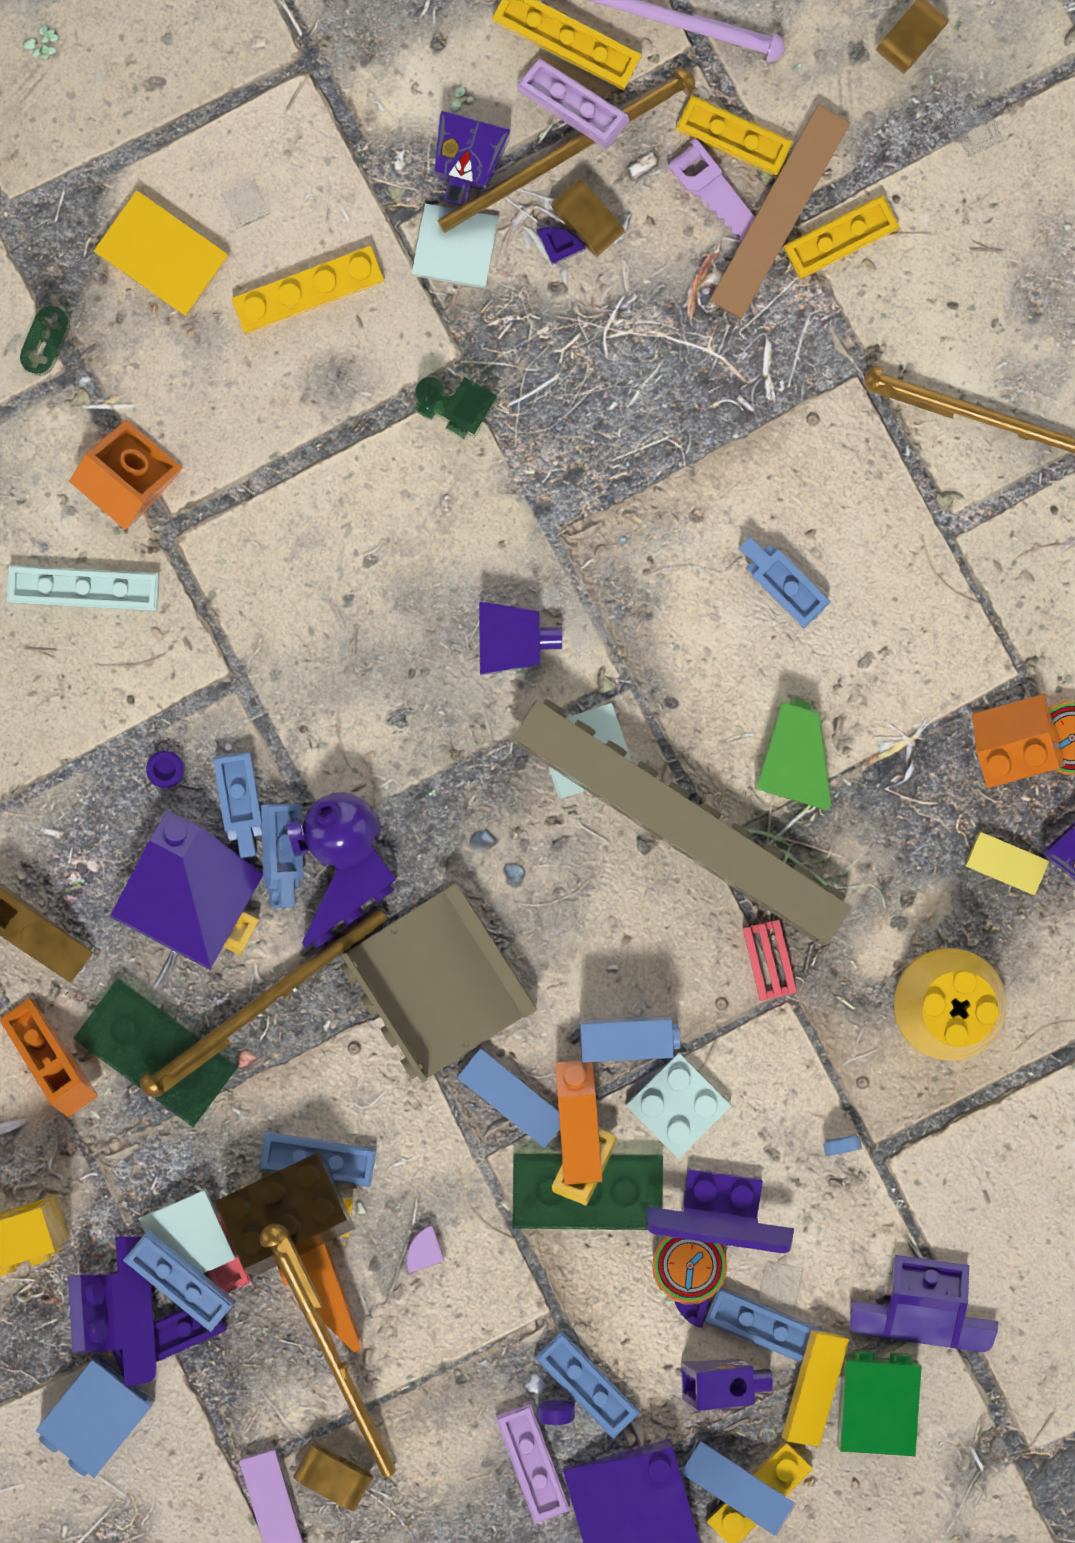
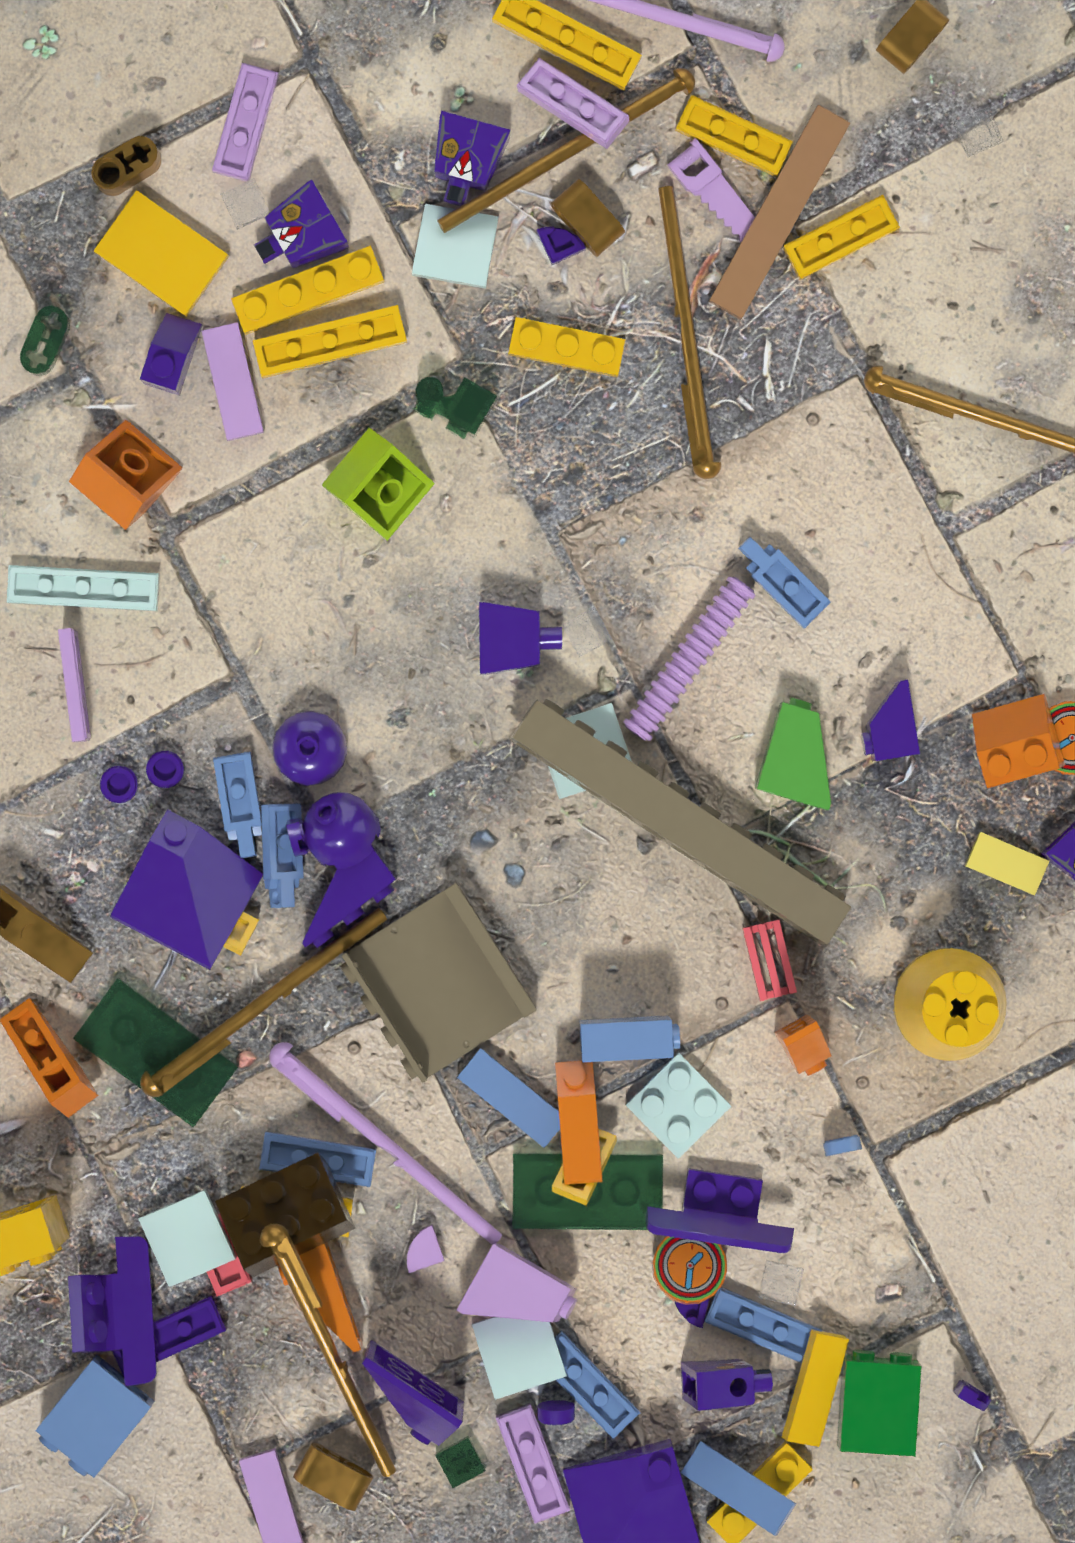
medium blue tile [123,1229,236,1332] -> none
dark purple plate [850,1255,998,1352] -> none
none -> lavender tile [58,628,91,742]
none -> pearl gold beam [91,136,161,196]
none -> dark purple tile [100,766,139,803]
none -> dark purple slope [140,313,203,396]
none -> lavender tile [201,322,264,441]
none -> lavender tile [212,63,279,182]
none -> dark purple torso [253,180,349,268]
none -> yellow plate [253,305,407,379]
none -> lavender bar [269,1042,502,1245]
none -> dark purple cylinder [272,711,348,786]
none -> lime slope [322,428,435,541]
none -> dark purple slope [362,1340,464,1446]
none -> clear green tile [435,1435,486,1488]
none -> lavender slope [457,1244,577,1322]
none -> light aqua slope [472,1317,567,1400]
none -> yellow plate [508,317,626,378]
none -> lavender piece [623,576,756,741]
none -> pearl gold bar [658,186,721,479]
none -> orange slope [774,1014,832,1076]
none -> dark purple slope [861,680,920,762]
none -> dark purple tile [953,1379,992,1411]

